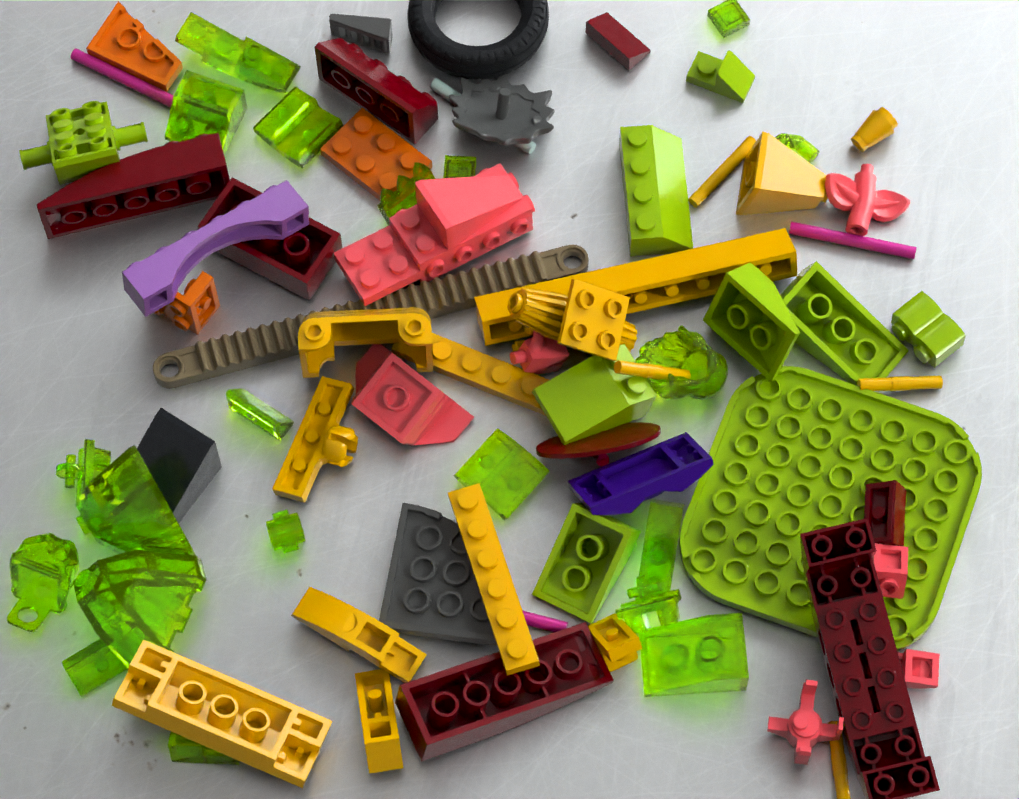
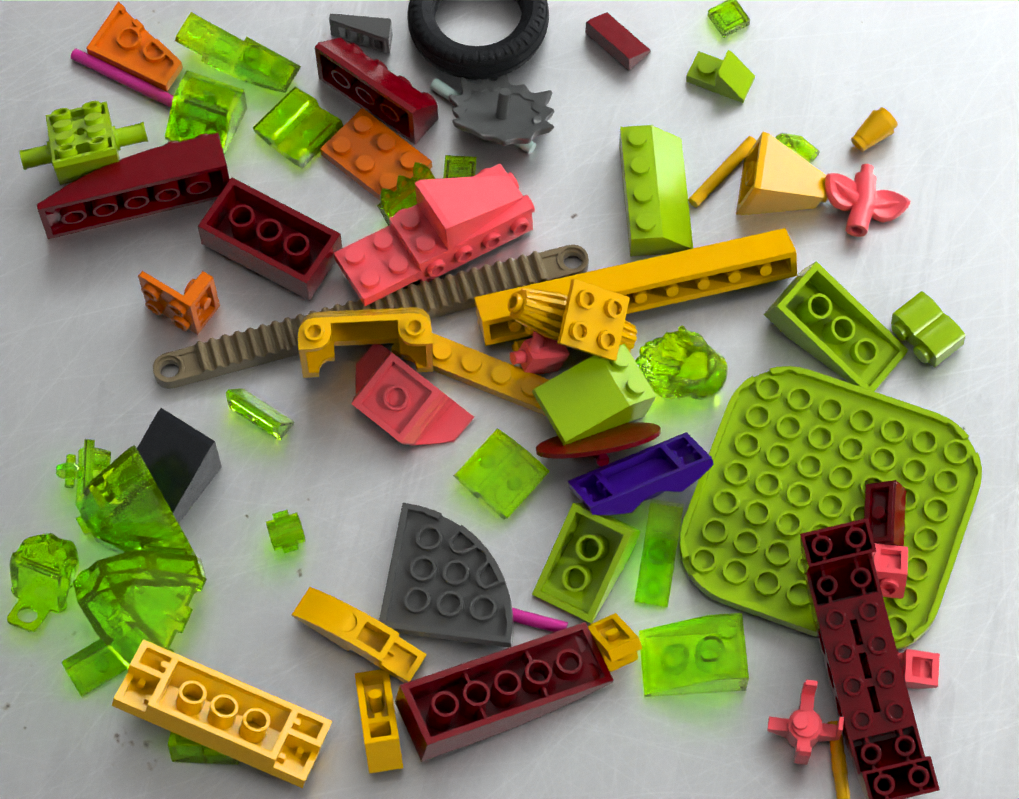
medium lavender arch [122,180,309,317] -> none
yellow plate [272,376,358,503] -> none
yellow plate [448,483,540,676] -> none
yellow piece [614,360,691,383] -> none
clear neon green hips [615,575,682,634] -> none
lime slope [703,262,800,382] -> none
dark pink bar [789,221,917,259] -> none
yellow piece [857,376,943,391] -> none

